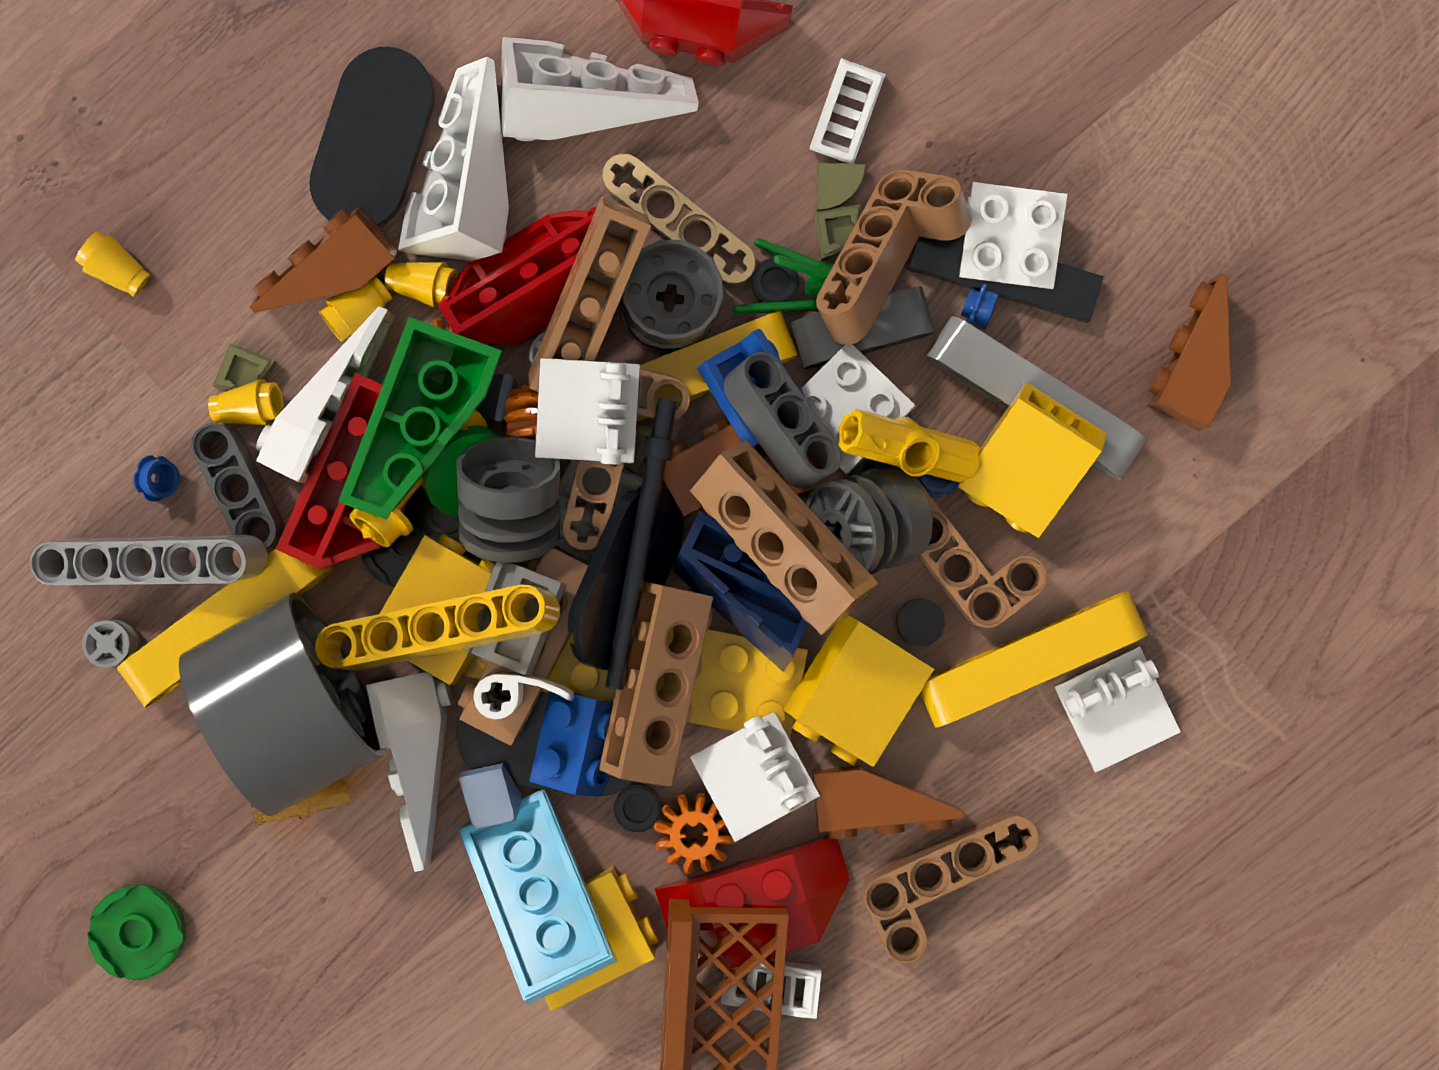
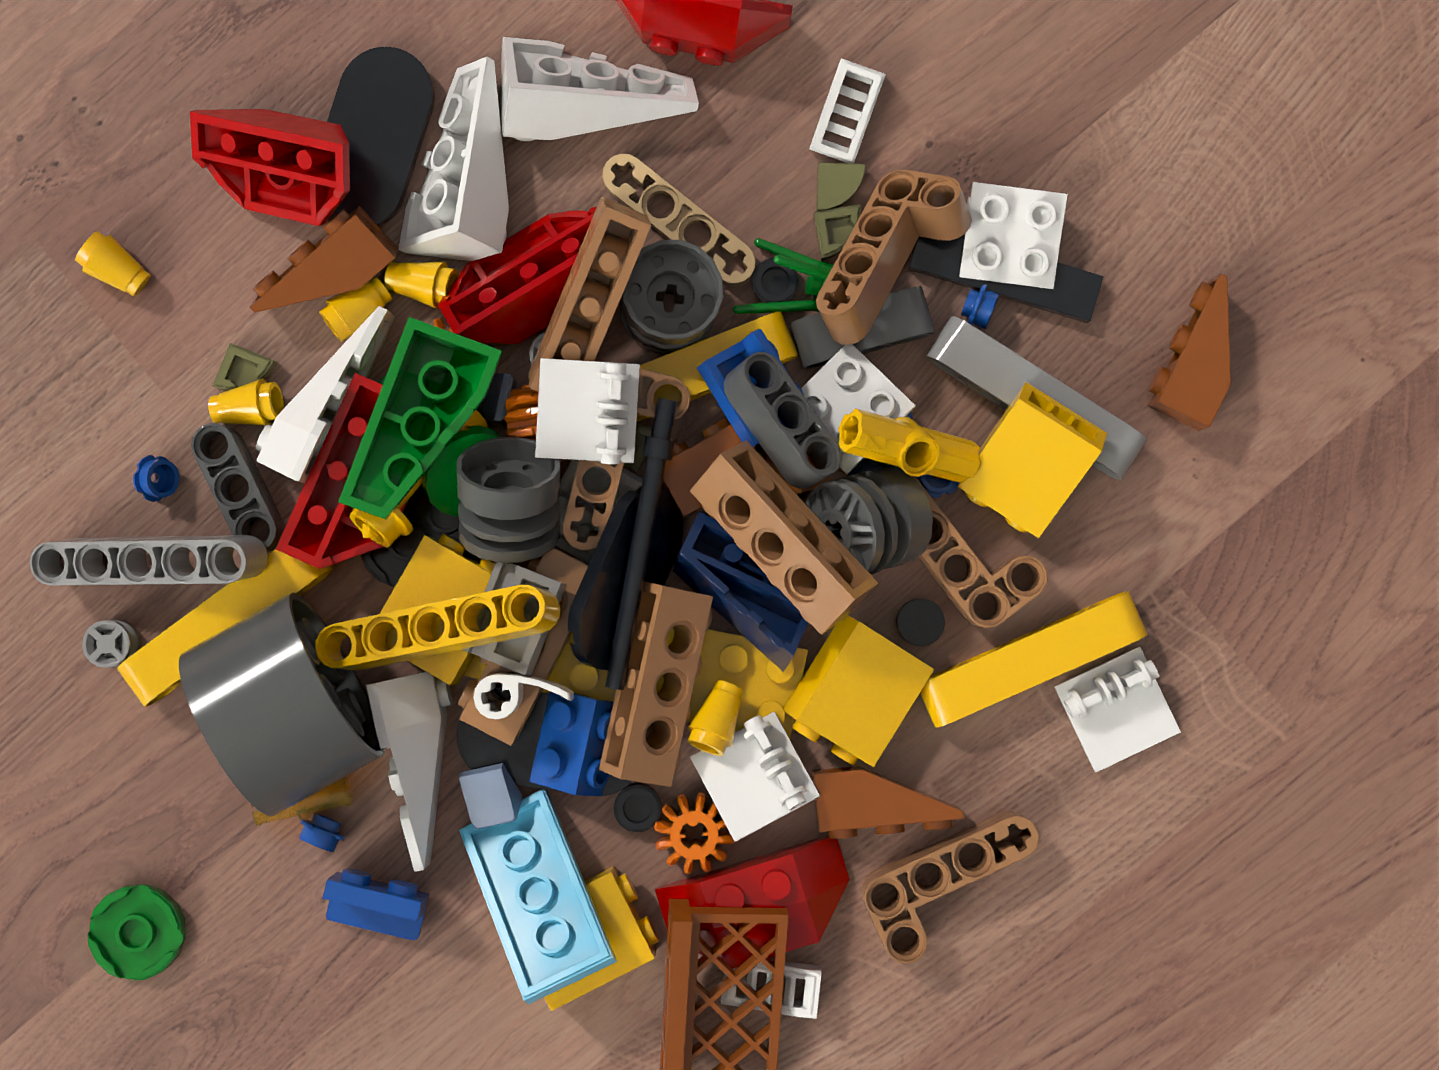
none -> red wedge [190,109,350,226]
none -> blue plate [299,813,345,852]
none -> blue bracket [322,868,430,941]
none -> yellow cone [687,680,743,756]

